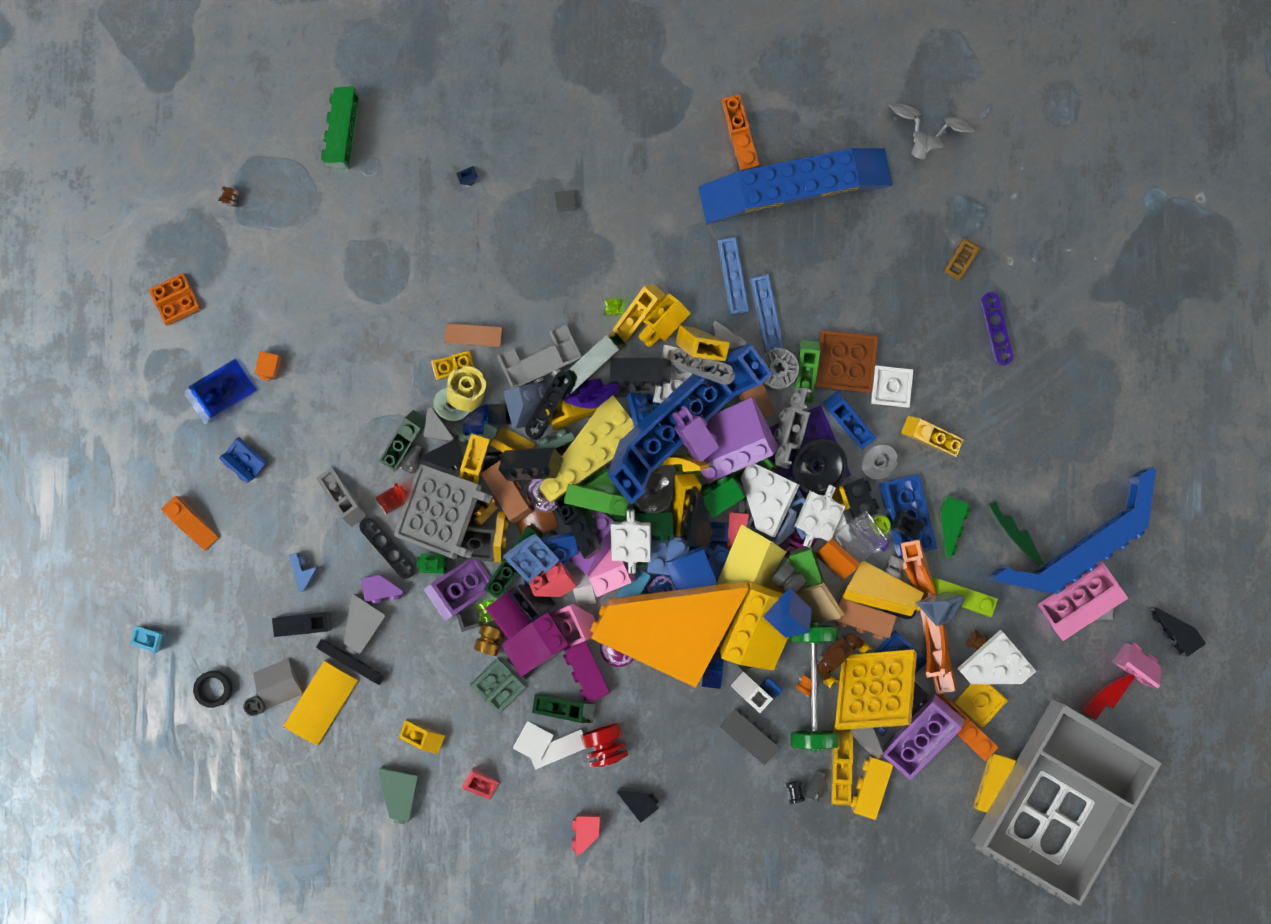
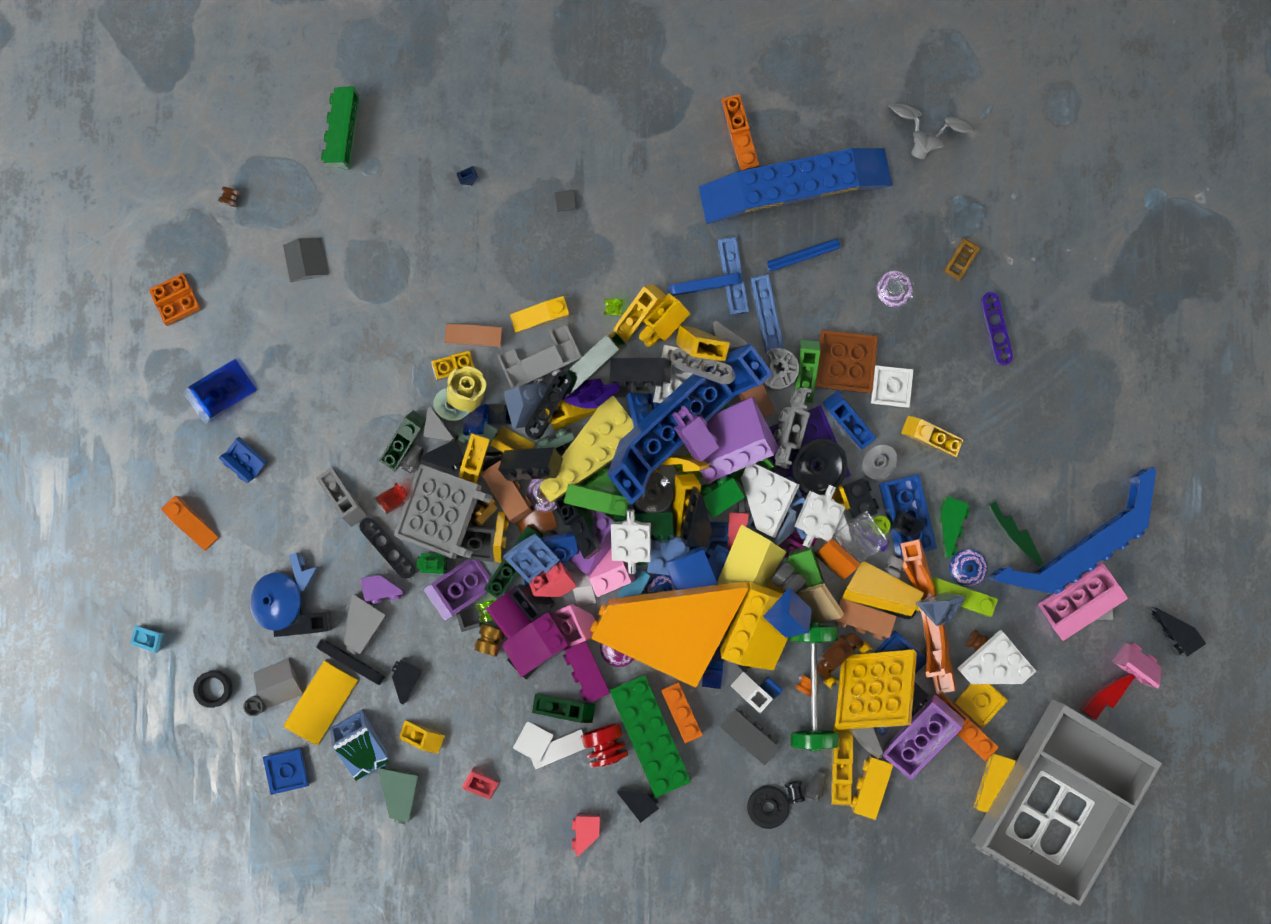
orange brick [254,351,282,381] -> none
sand green slope [470,657,526,714] -> none
none -> blue dish [250,573,301,631]
none -> blue plate [263,748,309,795]
none -> dark grey slope [283,238,328,283]
none -> slope [329,709,389,781]
none -> black slope [391,659,423,705]
none -> yellow slope [510,296,570,333]
none -> green brick [609,674,691,798]
none -> orange brick [661,681,703,744]
none -> blue beam [667,273,742,296]
none -> black wheel [747,786,789,829]
none -> blue axle [767,238,840,271]
none -> dish [876,270,914,308]
none -> dish [949,549,987,587]

